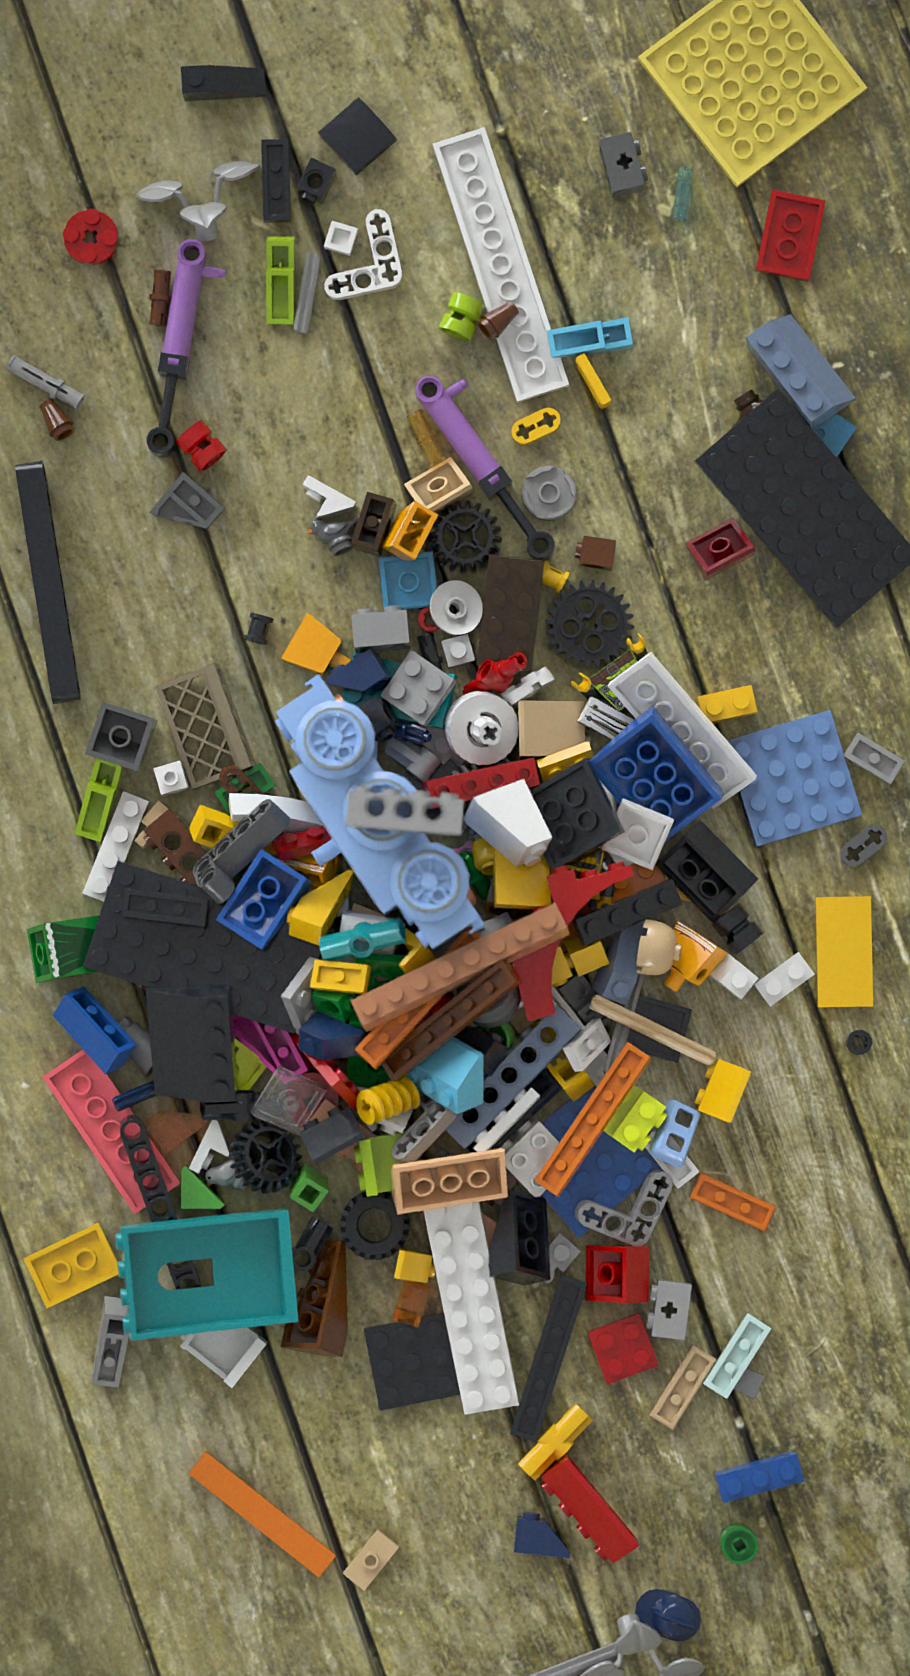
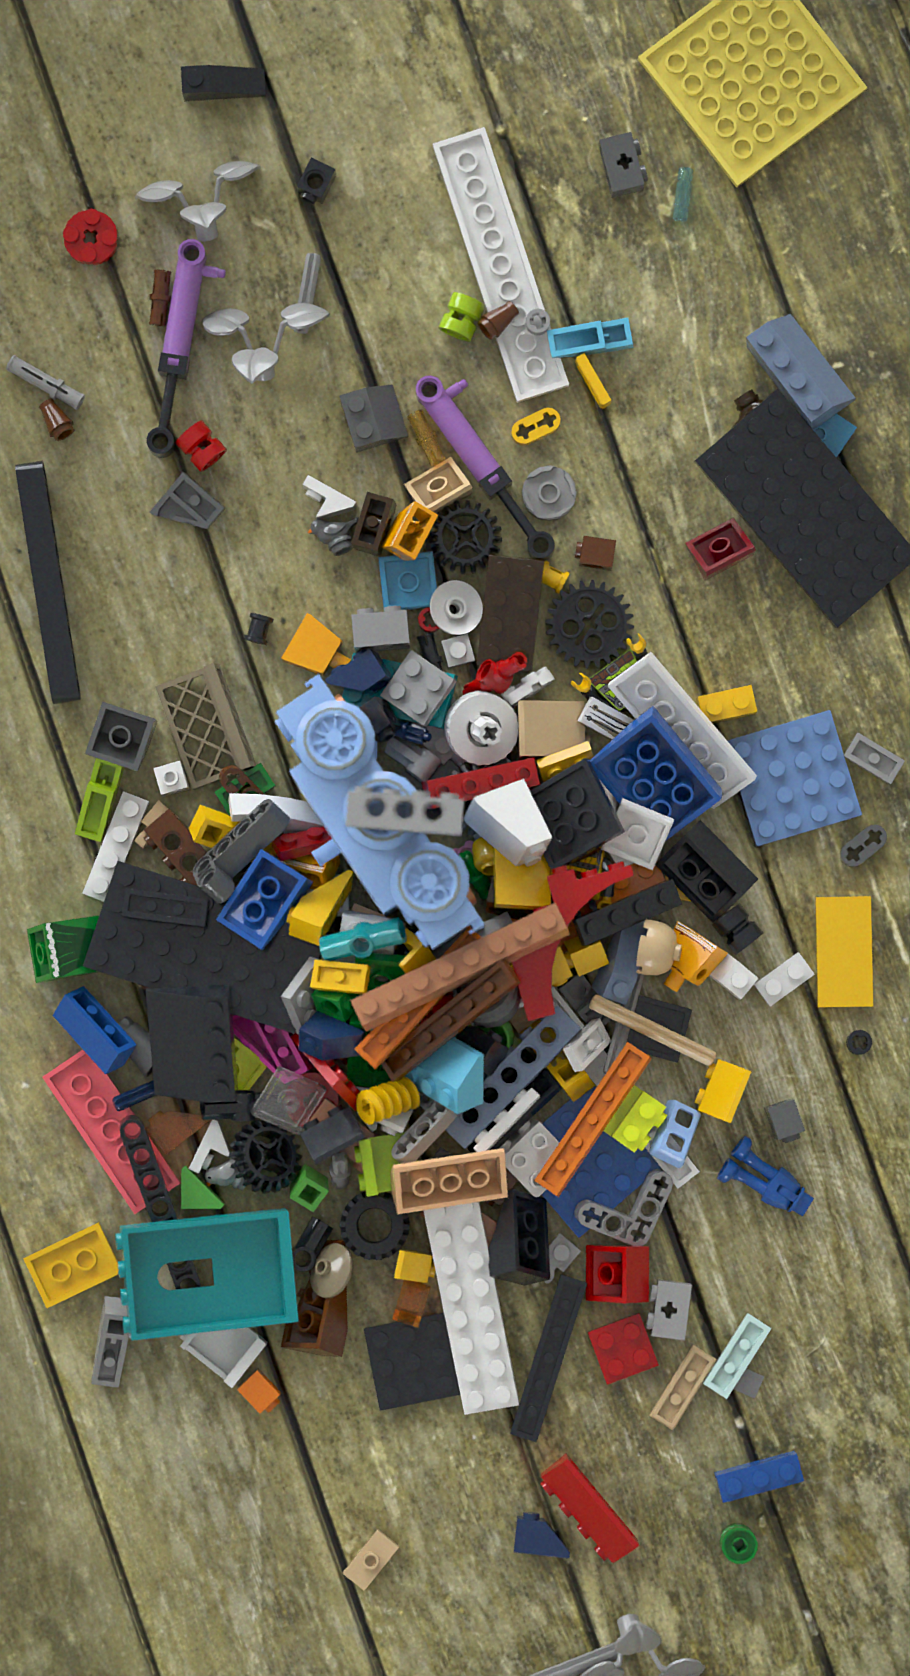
orange tile [188,1451,336,1577] -> none
black plate [261,139,291,223] -> none
lime slope [266,237,295,324] -> none
black slope [318,97,397,176] -> none
white beam [324,209,402,300] -> none
white plate [324,221,358,256] -> none
yellow piece [518,1403,593,1480] -> none
dark blue piece [635,1589,701,1642] -> none
orange tile [689,1172,776,1232] -> none
red plate [755,190,826,282] -> none
none -> light grey plant [202,303,330,384]
none -> orange brick [237,1368,281,1414]
none -> dark tan dish [310,1243,353,1298]
none -> light grey axle [329,1151,351,1189]
none -> dark grey slope [339,384,408,453]
none -> light grey bush [526,309,550,335]
none -> blue piece [717,1136,814,1216]
none -> dark grey brick [764,1099,805,1143]

